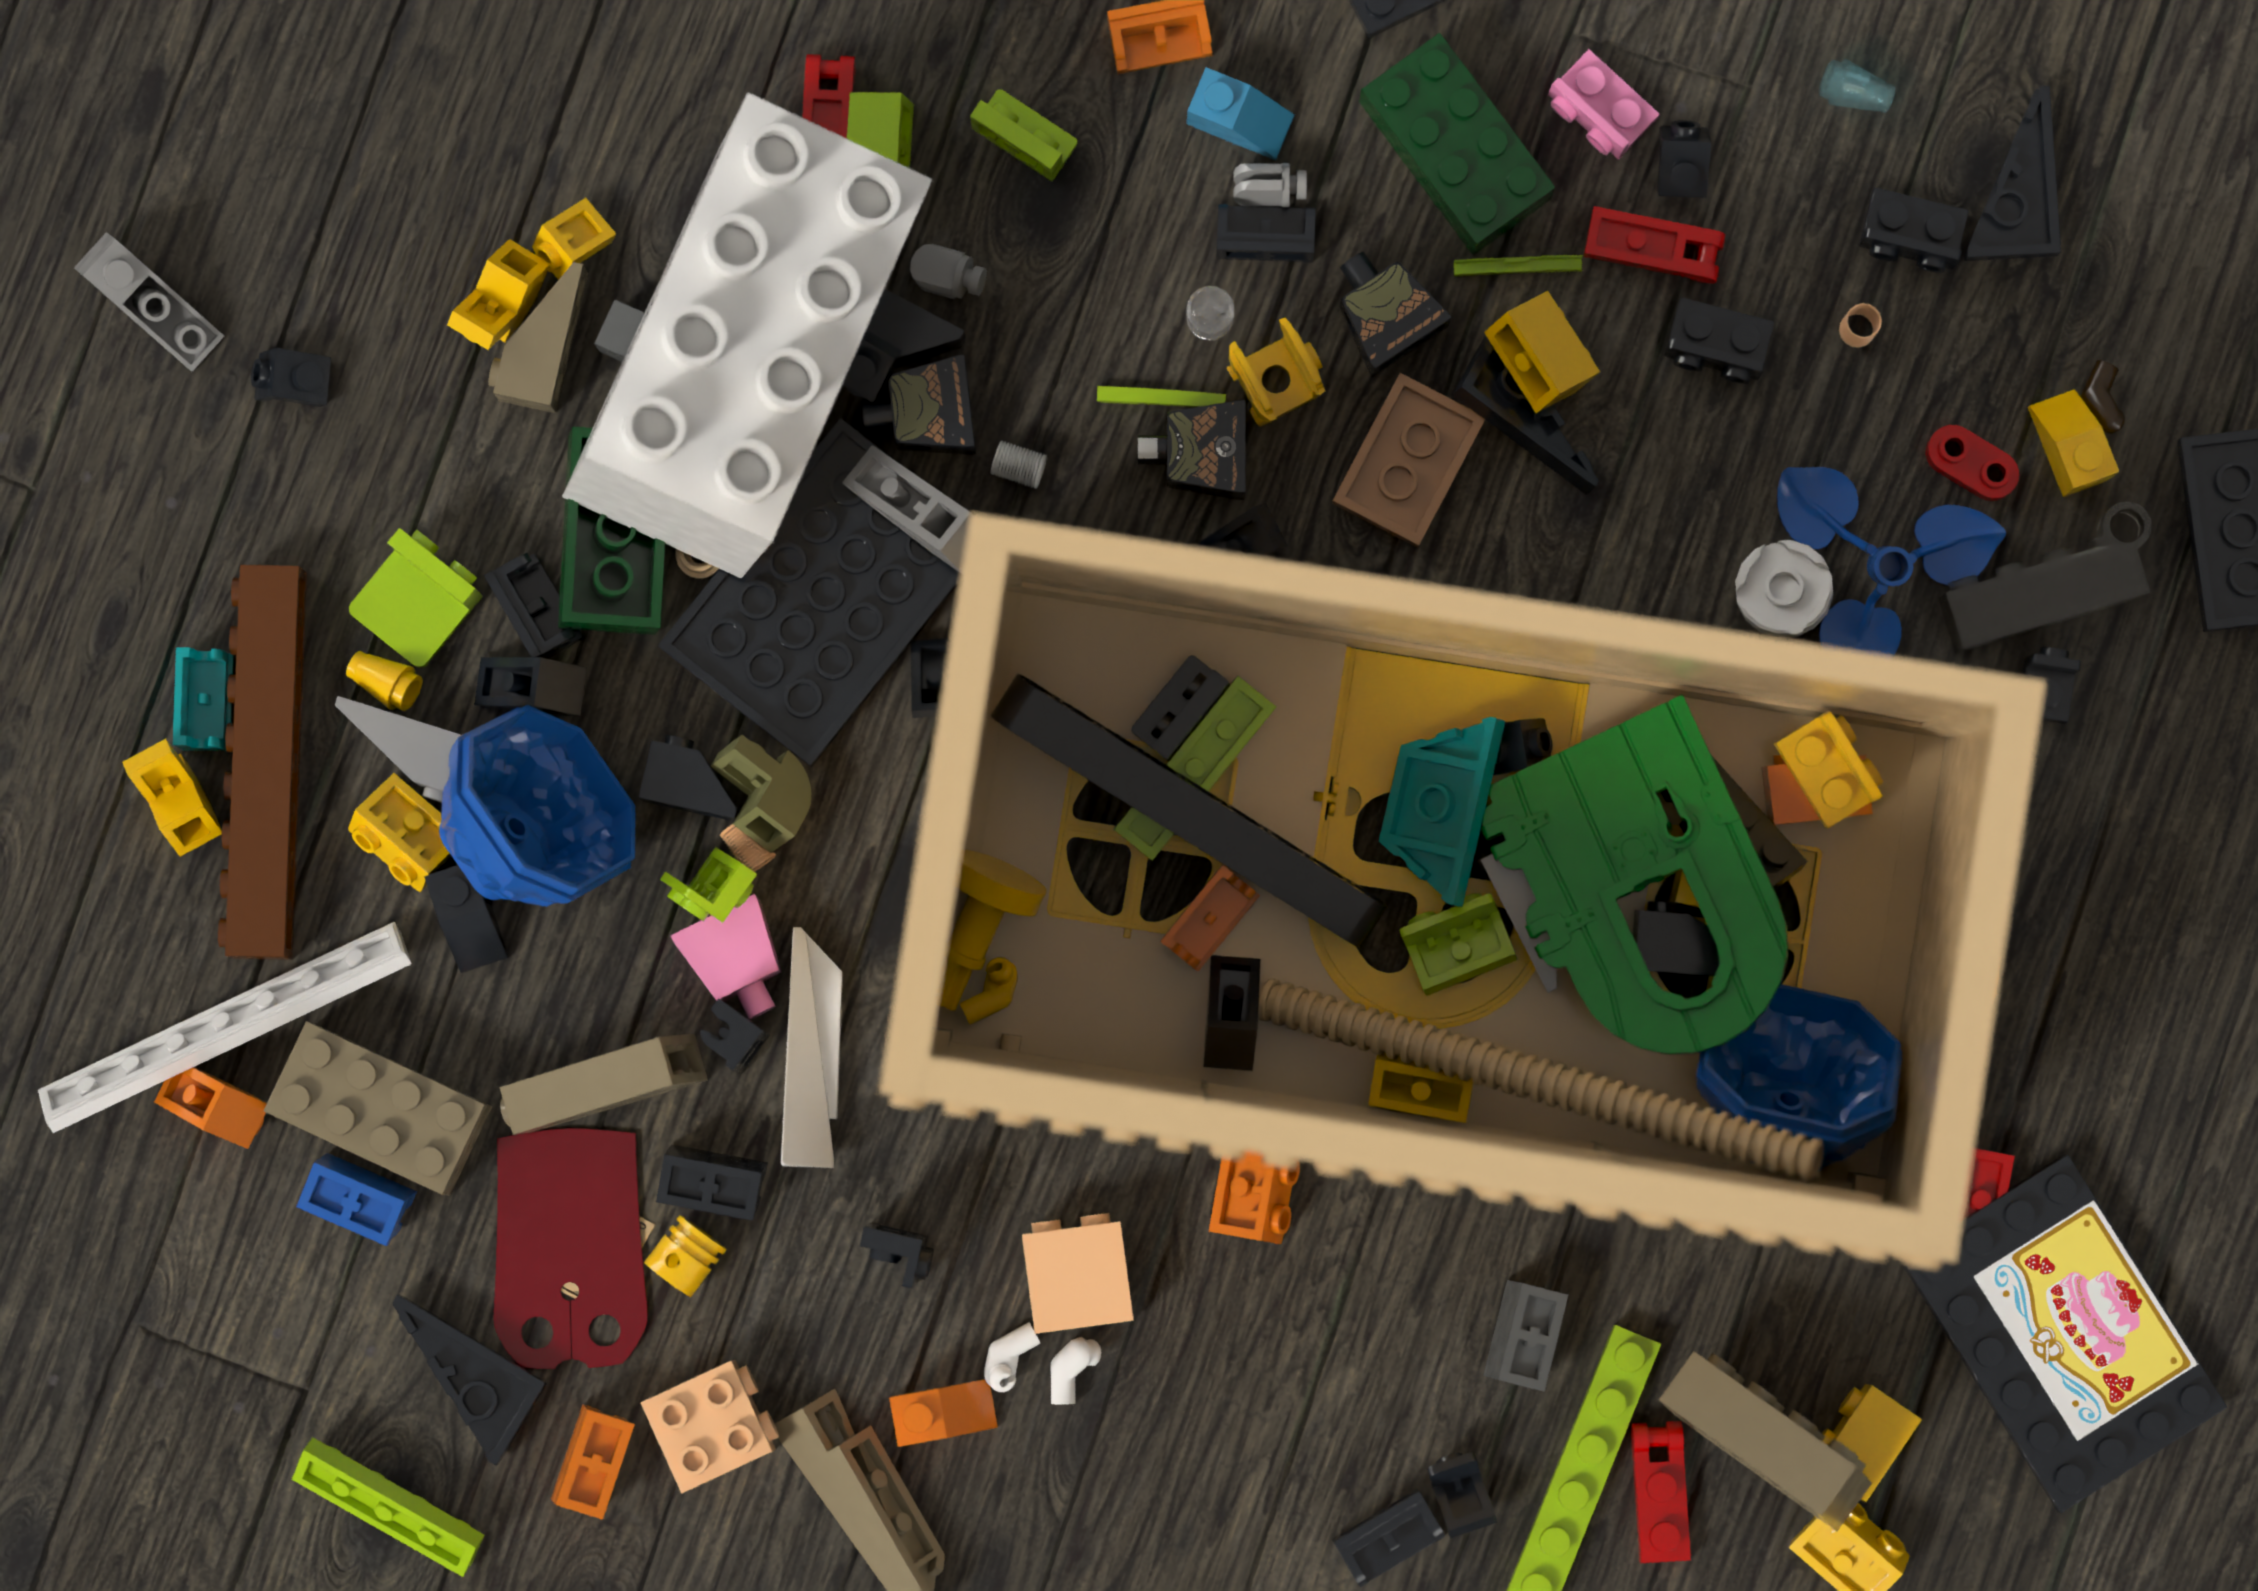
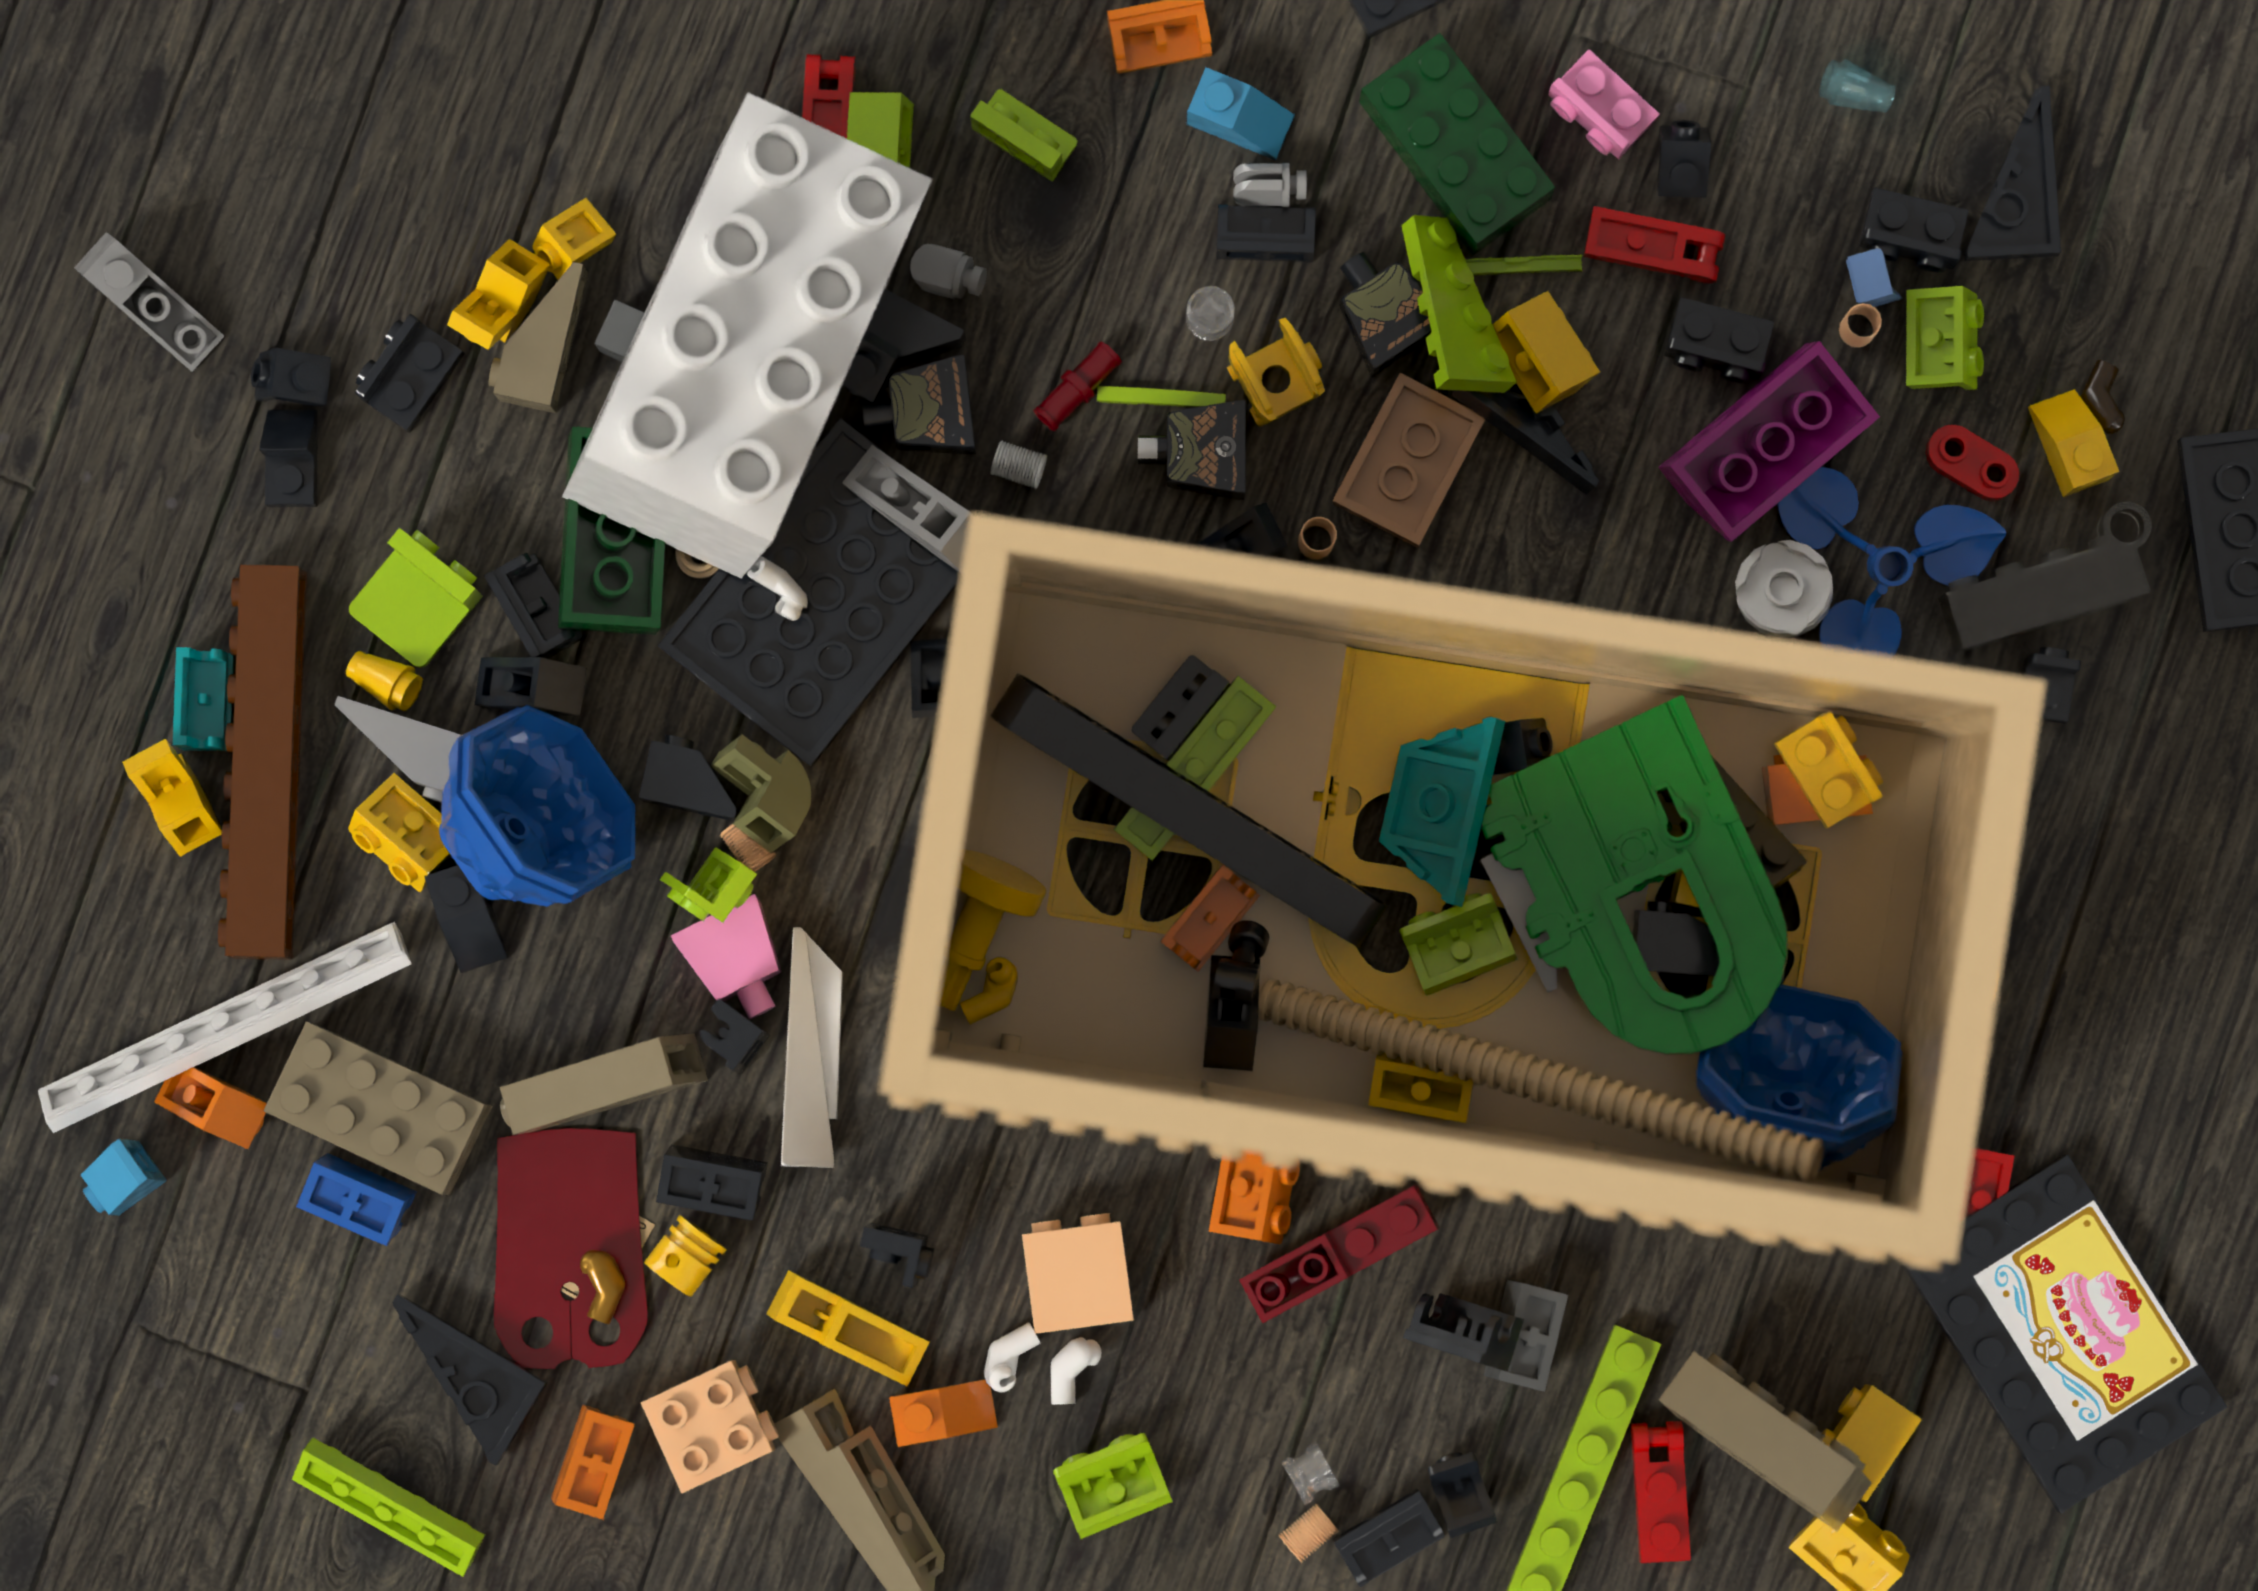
none -> dark azure slope [81,1139,167,1216]
none -> black slope [259,410,318,507]
none -> black bracket [355,314,465,433]
none -> pearl gold arm [580,1250,625,1325]
none -> white arm [747,556,808,621]
none -> yellow slope [766,1270,930,1386]
none -> dark red pin [1033,341,1122,432]
none -> lime bracket [1053,1433,1173,1539]
none -> black leg [1212,920,1270,1006]
none -> dark red slope [1239,1184,1440,1323]
none -> light nougat piece [1279,1504,1339,1563]
none -> clear wheel [1281,1442,1340,1505]
none -> light nougat piece [1298,517,1337,559]
none -> lime wing [1402,215,1517,393]
none -> black hinge [1403,1293,1524,1372]
none -> magenta slope [1658,341,1880,542]
none -> medium blue slope [1846,248,1902,307]
none -> lime bracket [1906,286,1984,390]

